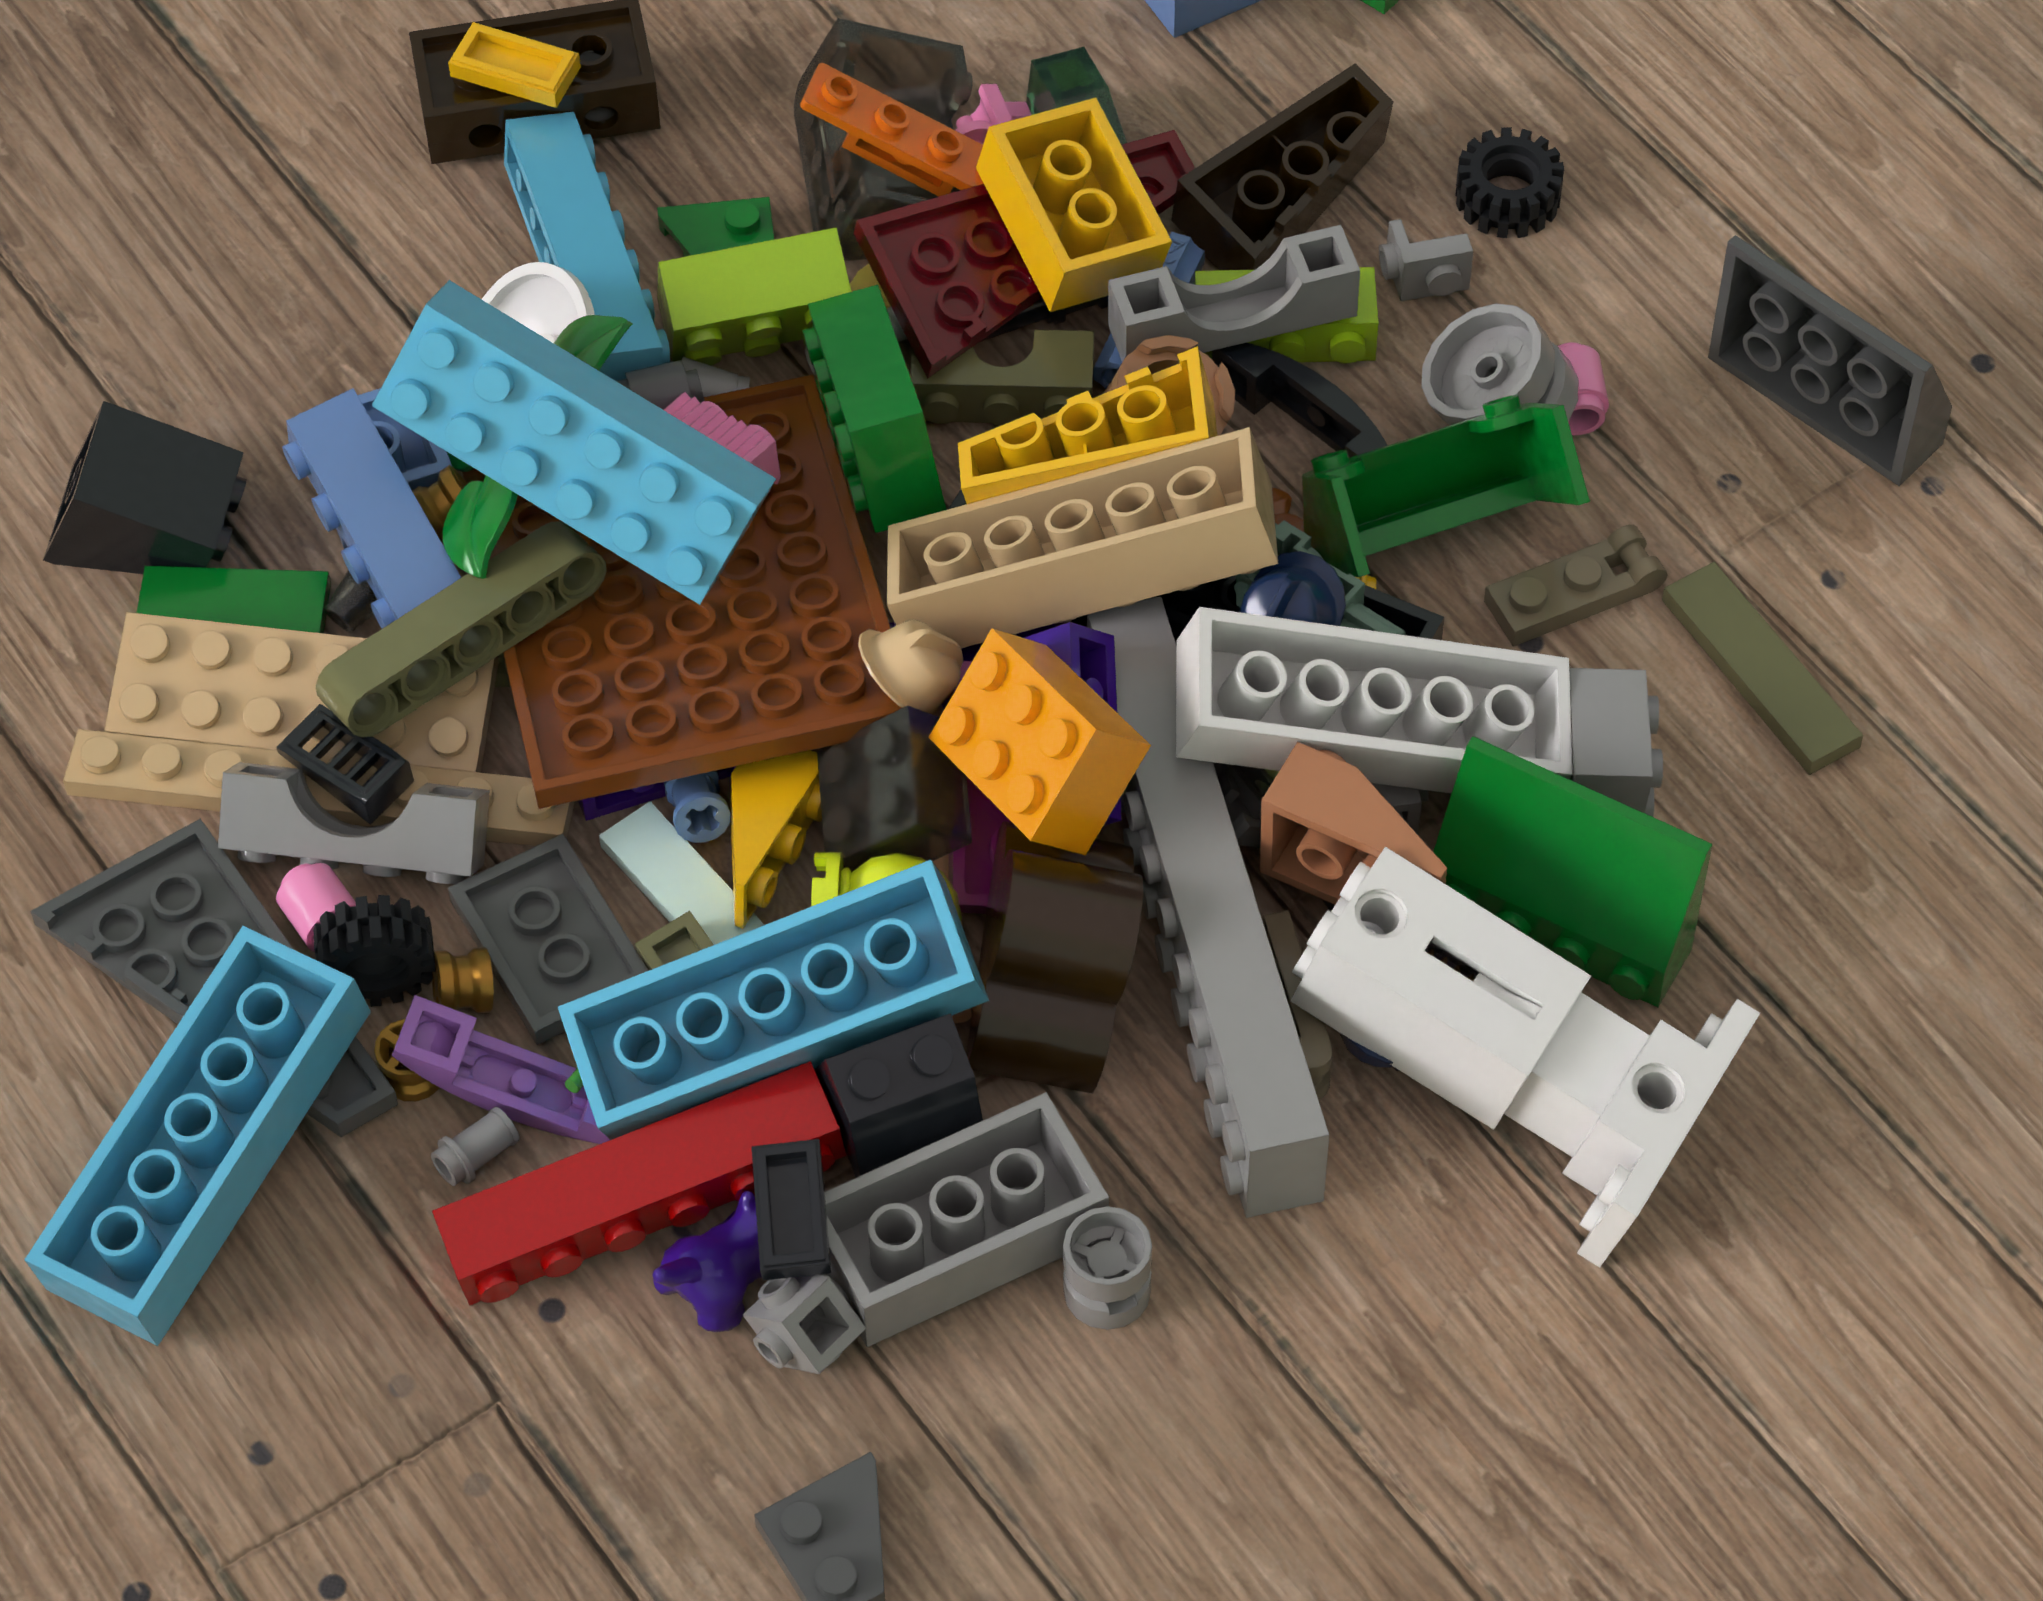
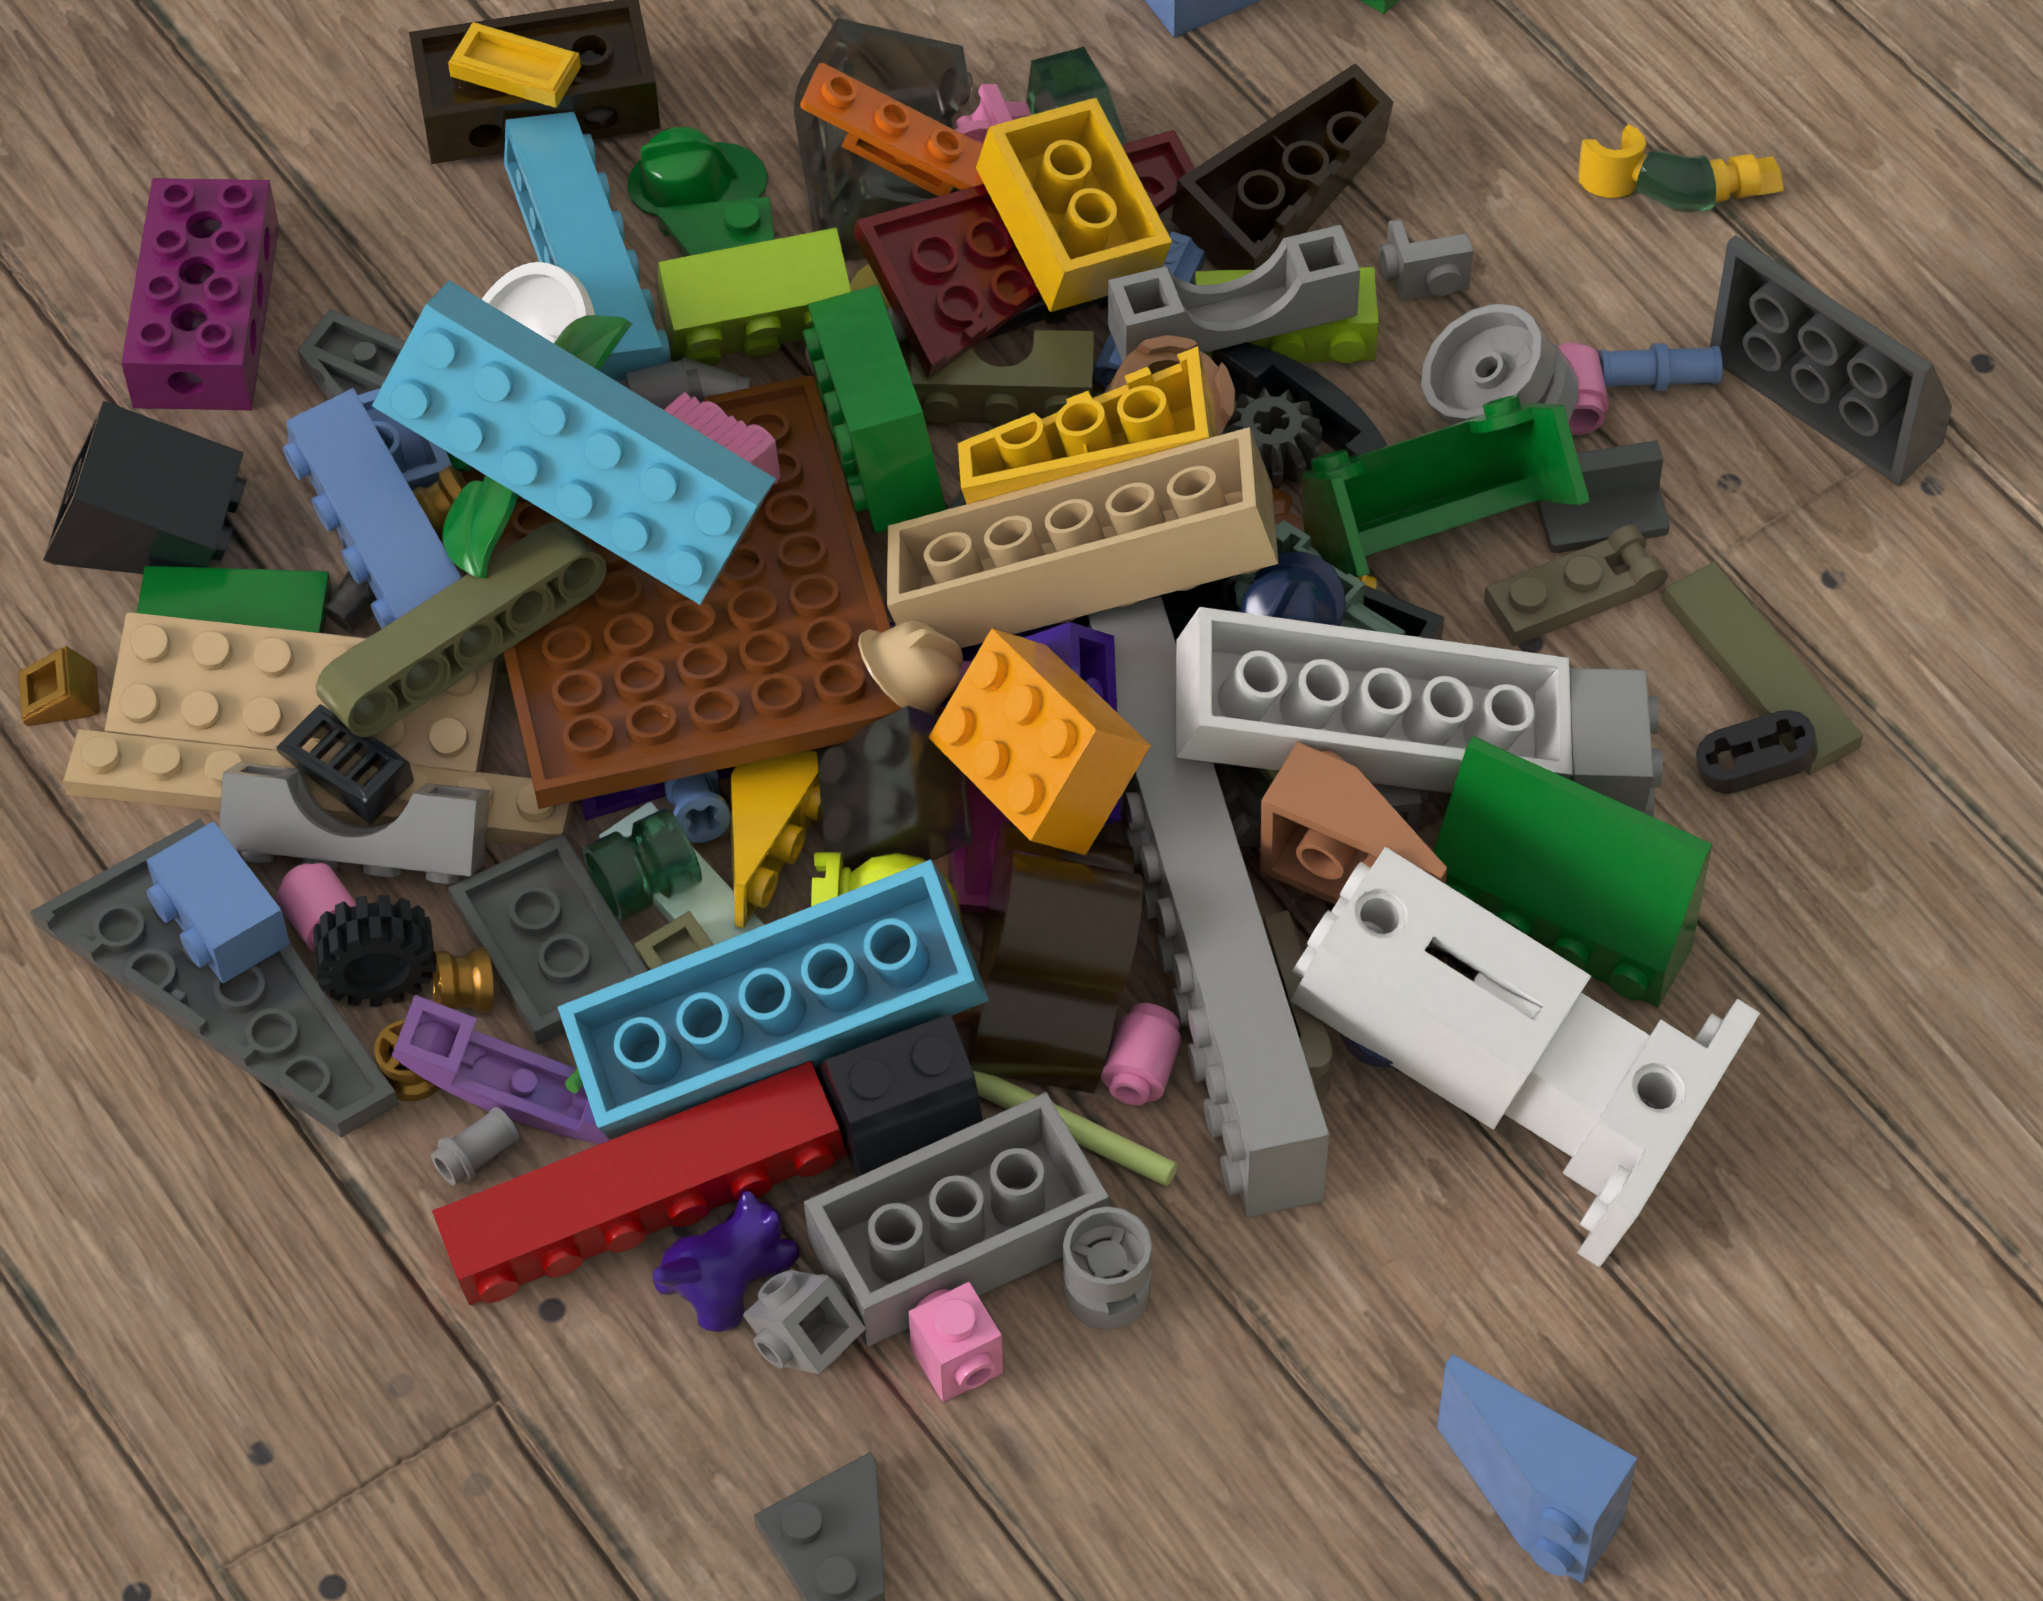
medium azure brick [24,926,371,1346] -> none
black tile [751,1139,831,1281] -> none
black tyre [1455,127,1564,238] -> none
none -> pearl gold slope [18,646,100,726]
none -> magenta brick [121,178,279,410]
none -> medium blue brick [146,821,290,984]
none -> dark grey wing [298,309,406,400]
none -> clear green wheel [583,808,703,923]
none -> green piece [627,126,768,216]
none -> bright pink brick [908,1282,1003,1403]
none -> yellowish green bar [973,1071,1178,1187]
none -> bright pink brick [1101,1003,1182,1106]
none -> dark grey gear [1221,387,1322,489]
none -> medium blue slope [1437,1354,1637,1584]
none -> dark grey panel [1535,440,1670,553]
none -> yellow piece [1578,124,1784,213]
none -> medium blue pin [1598,343,1723,391]
none -> black beam [1696,710,1818,794]

